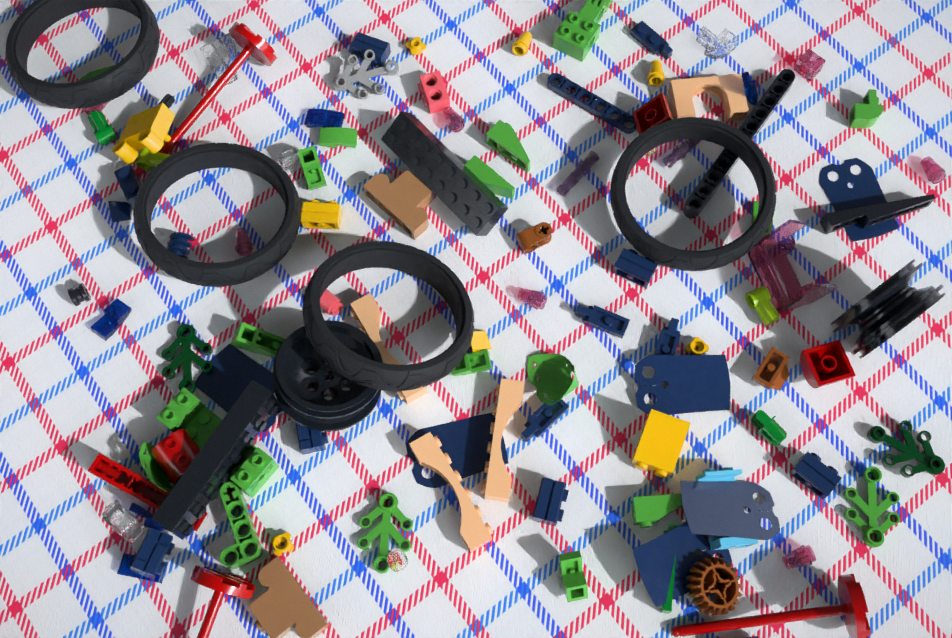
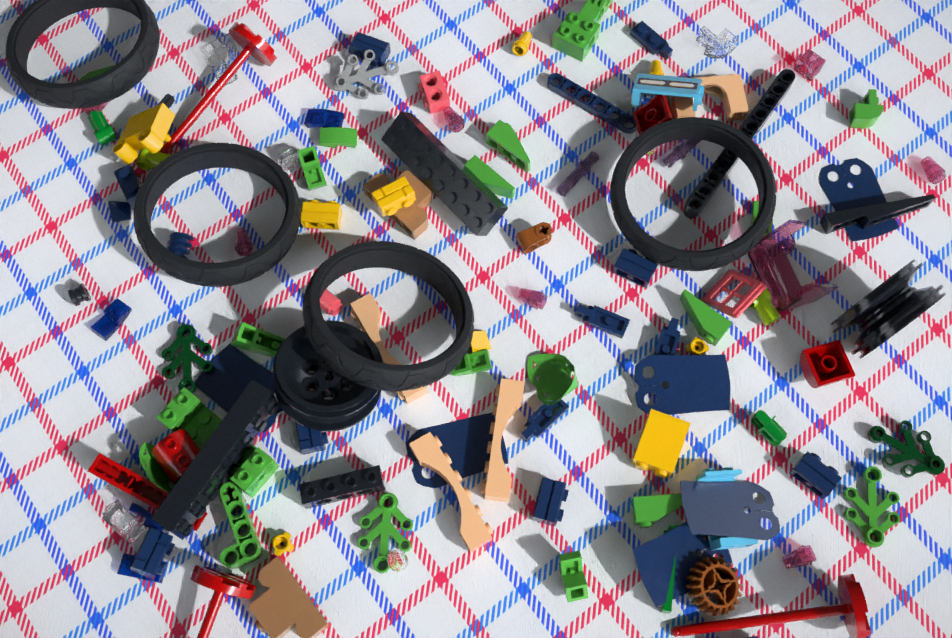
yellow plate [406,37,426,55] -> none
clear blue slope [741,72,758,105] -> none
dark orange slope [751,347,790,391] -> none
none -> black brick [299,465,386,509]
none -> yellow brick [371,176,416,217]
none -> medium azure panel [632,73,705,111]
none -> bright green slope [680,289,732,346]
none -> coral piece [701,270,767,318]

